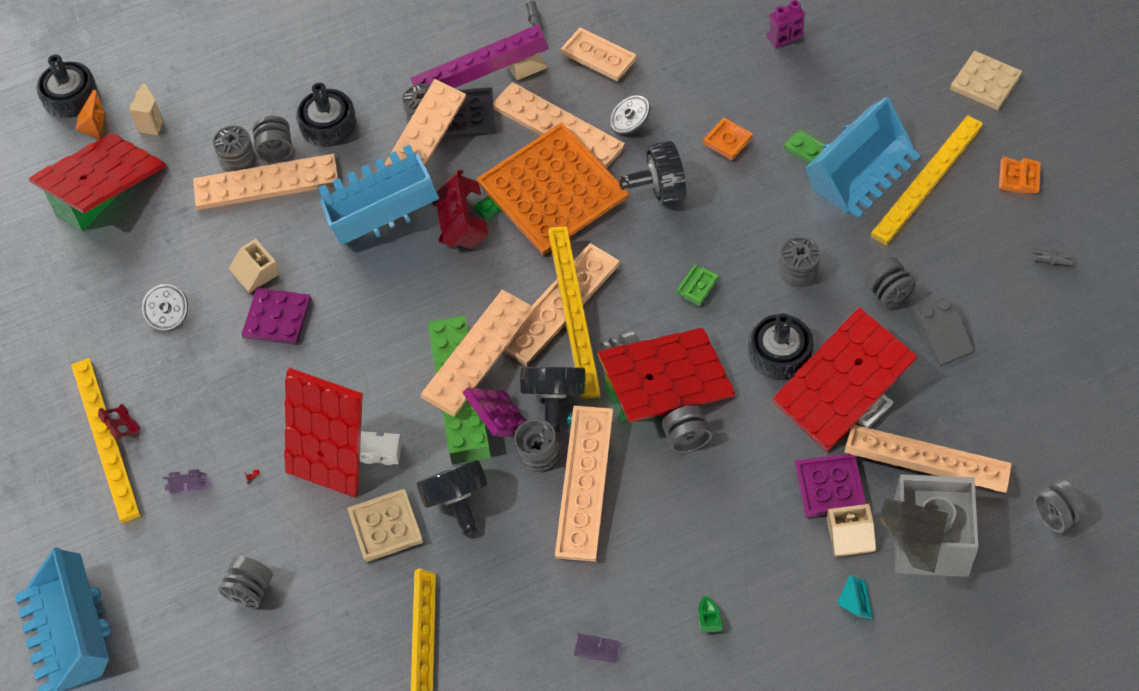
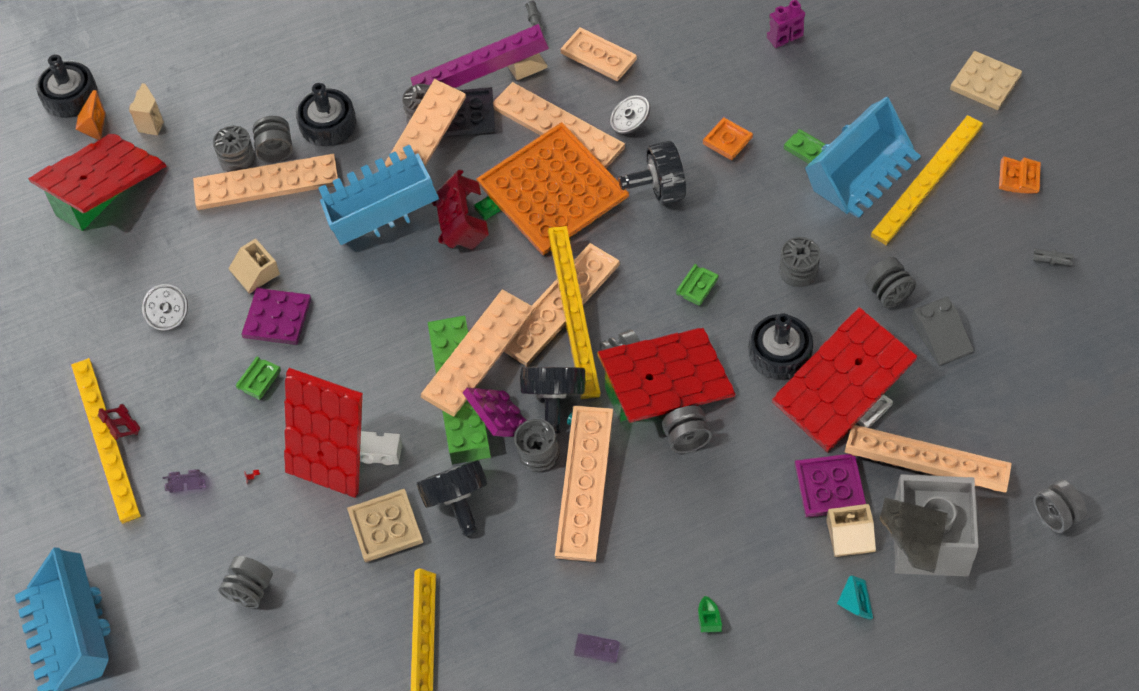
none -> bright green plate [235,356,281,400]

